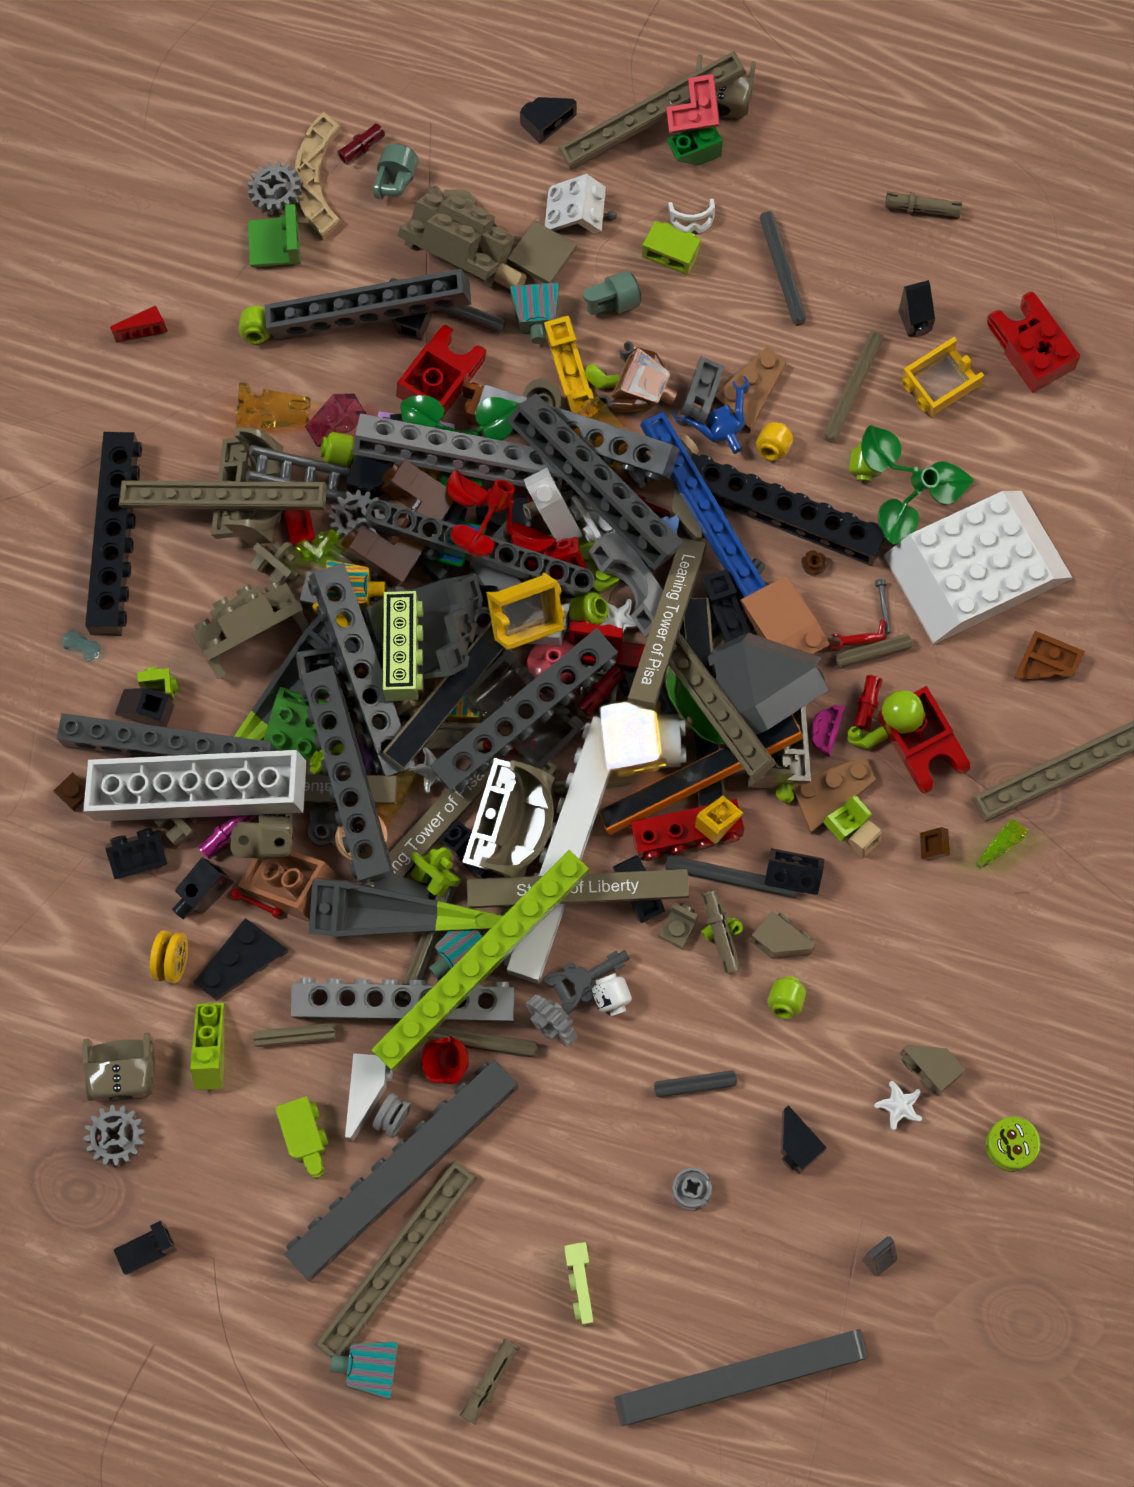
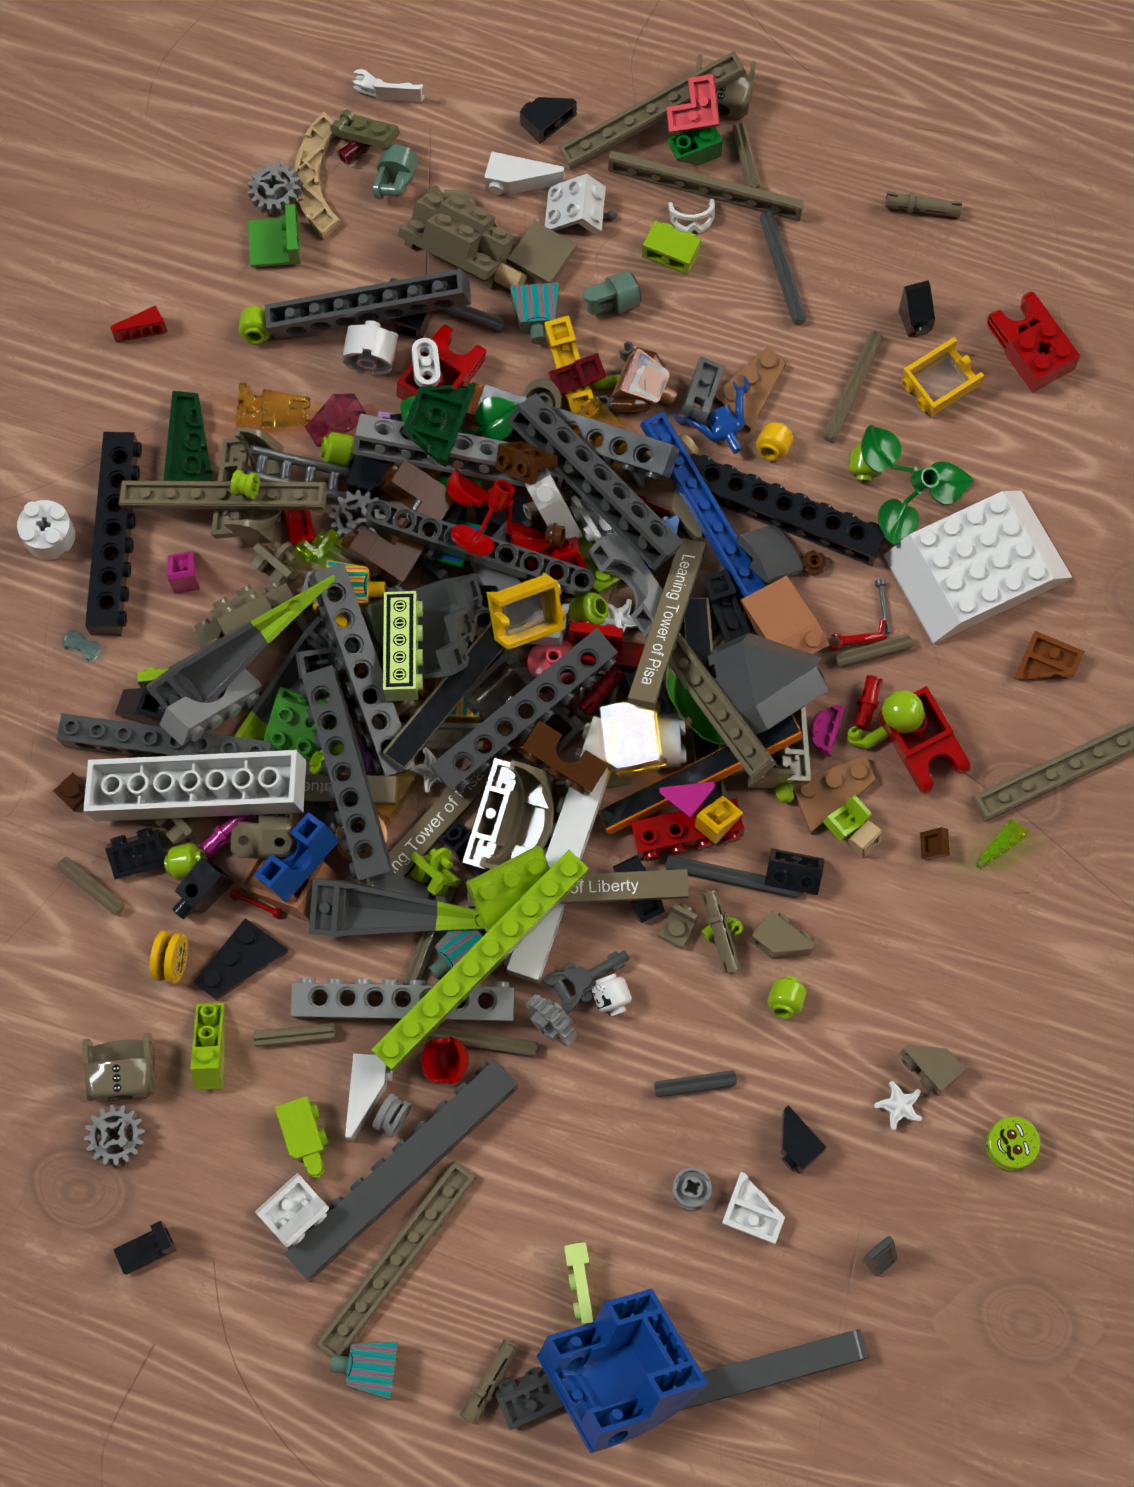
none -> white brick [17,500,76,560]
none -> dark tan axle [57,857,125,916]
none -> dark grey plate [146,575,335,710]
none -> light grey arch [160,669,262,746]
none -> dark green wing [163,391,213,481]
none -> lime head [164,843,207,881]
none -> dark pink slope [167,551,200,594]
none -> lime wheel [230,470,260,499]
none -> blue arch [254,812,340,903]
none -> white bracket [255,1173,329,1247]
none -> olive plate [330,109,400,149]
none -> white brick [342,321,398,375]
none -> white arm [352,69,425,103]
none -> dark green wing [403,383,476,467]
none -> white plate [412,338,441,387]
none -> lime wing [466,845,550,932]
none -> white slope [484,152,565,195]
none -> dark grey bracket [494,1367,563,1430]
none -> reddish brown bracket [495,441,558,485]
none -> reddish brown arch [520,720,609,795]
none -> blue slope [536,1288,709,1454]
none -> reddish brown plate [545,522,566,549]
none -> dark red slope [548,353,607,396]
none -> dark tan tile [608,150,804,221]
none -> dark pink slope [659,781,716,817]
none -> white wing [722,1172,785,1245]
none -> dark tan axle [732,123,761,189]
none -> dark grey slope [736,524,804,583]

